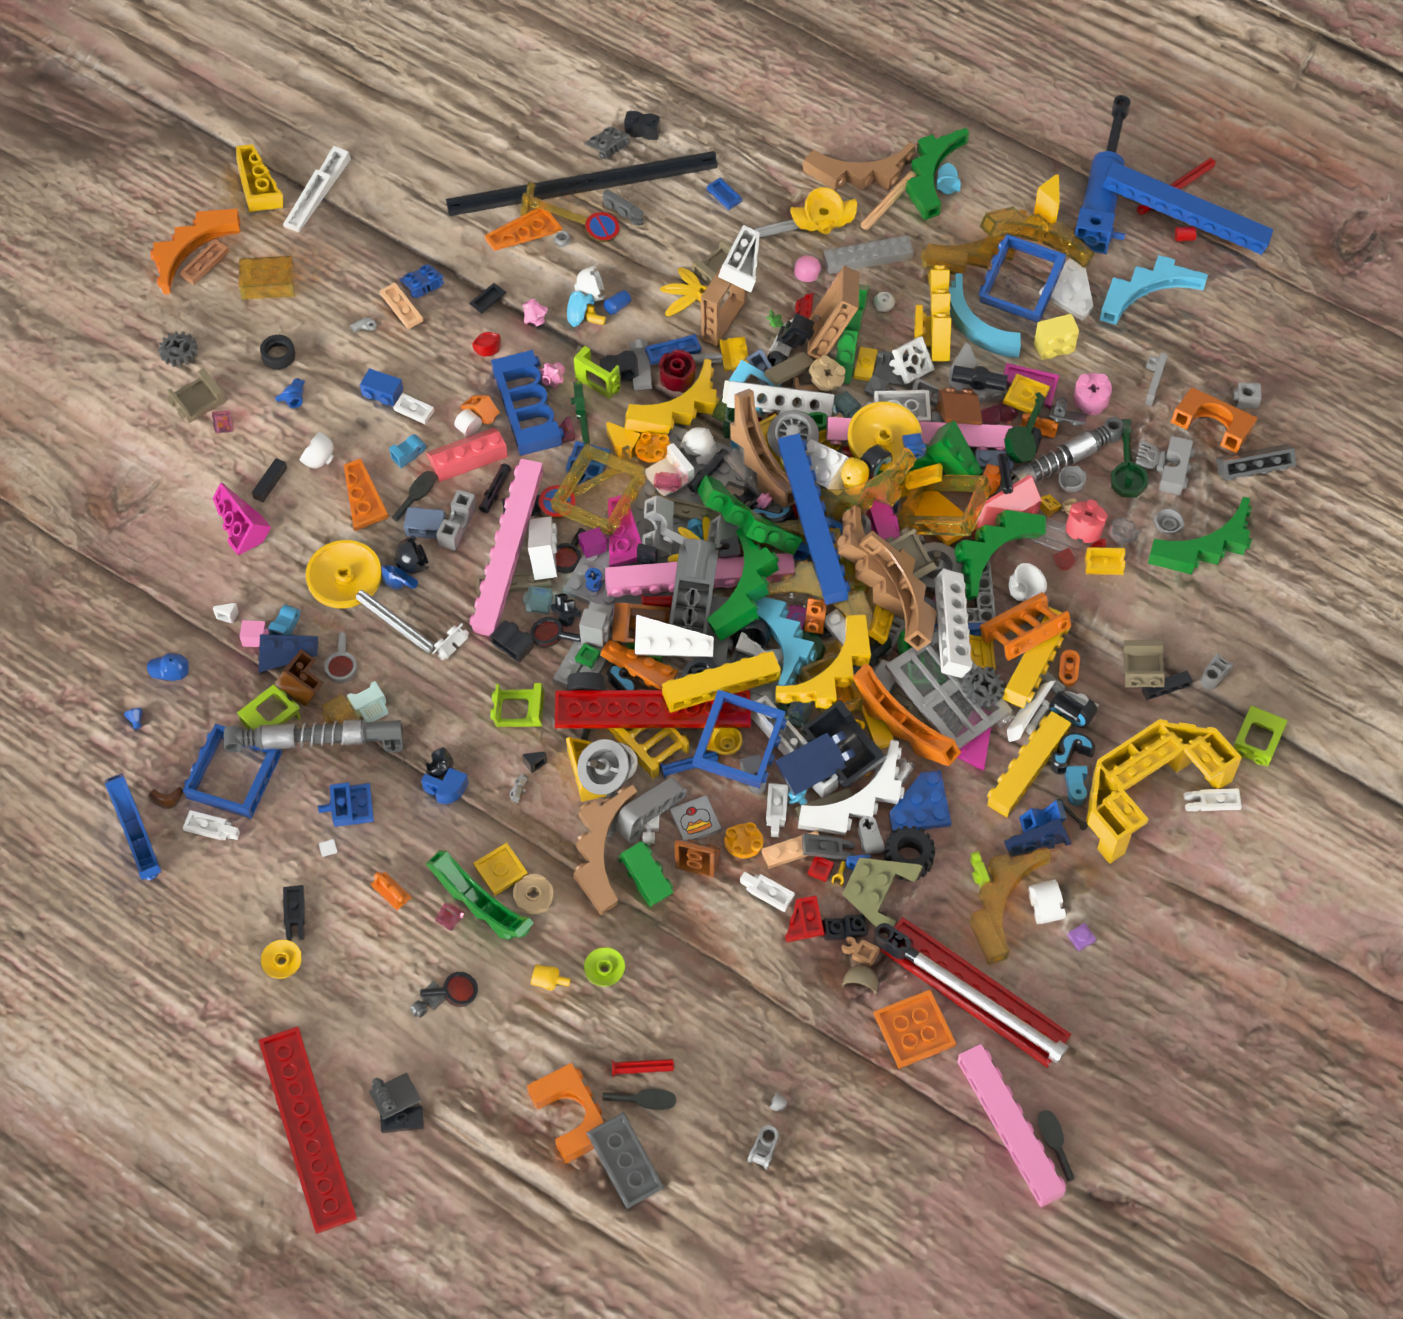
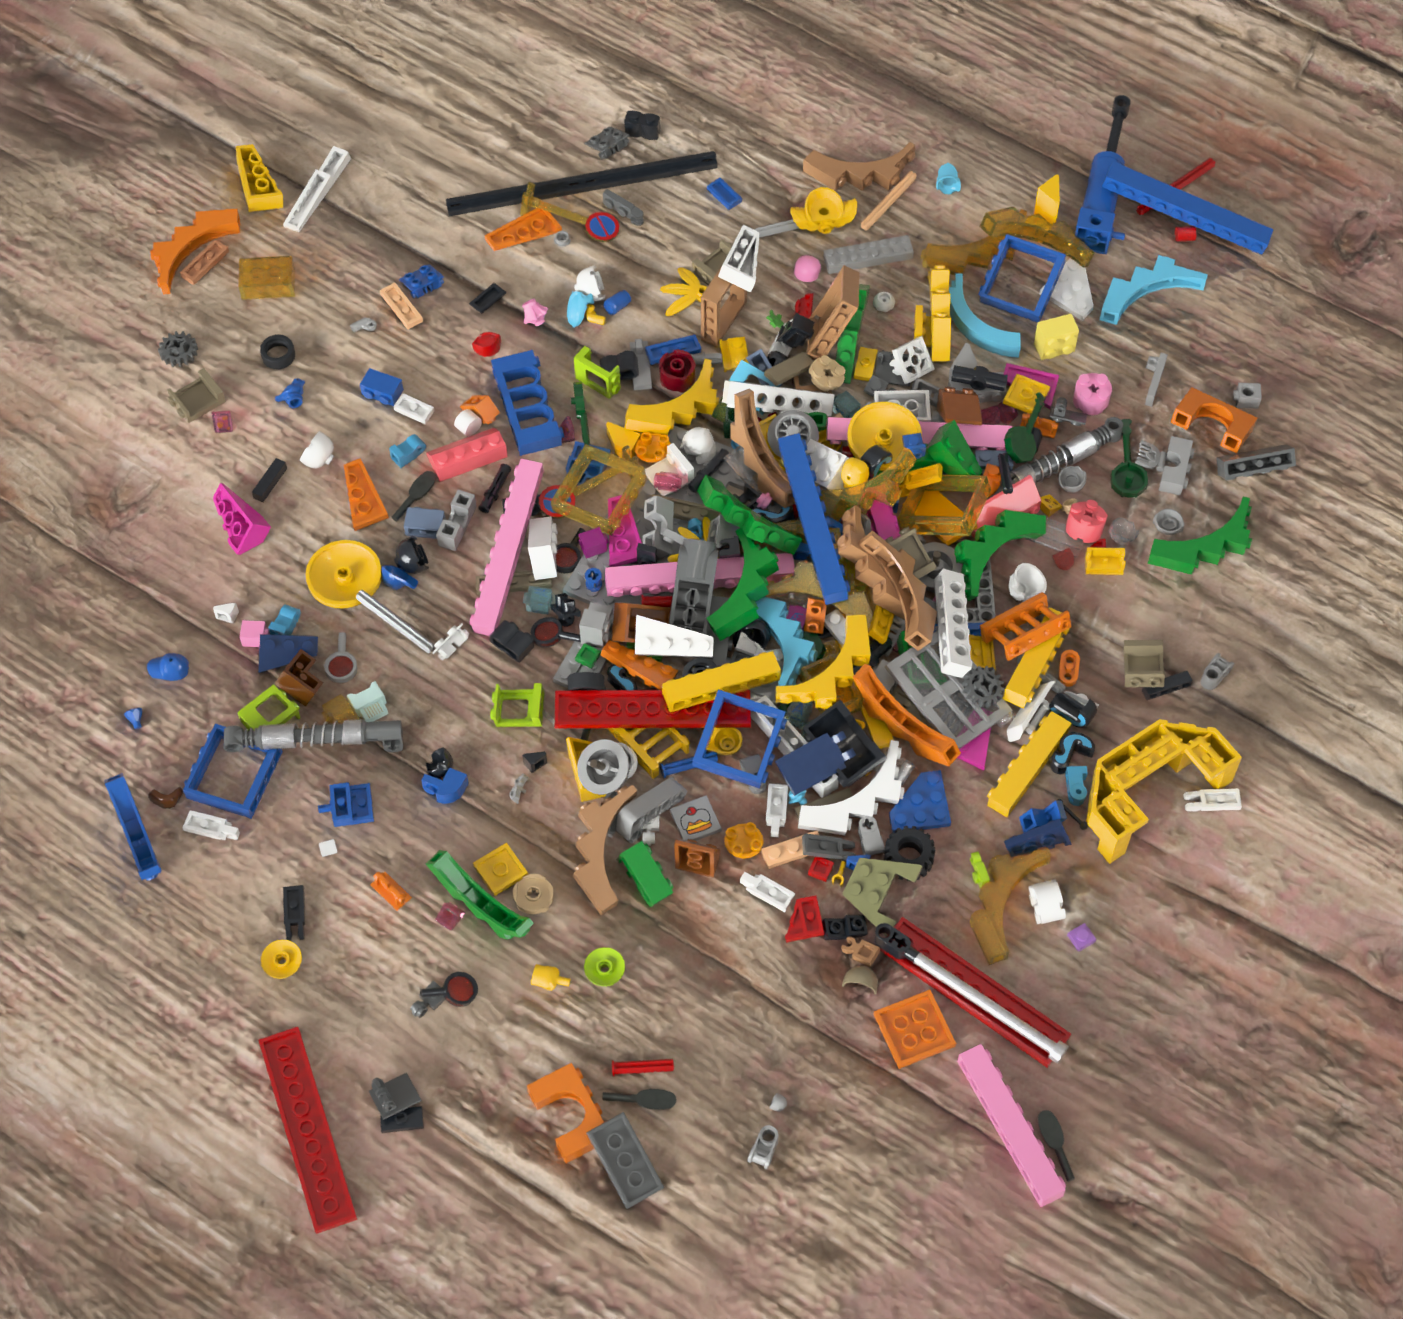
bright pink rock [539,362,565,389] -> none
green arch [906,128,969,221] -> none
lime window [1233,705,1288,767] -> none

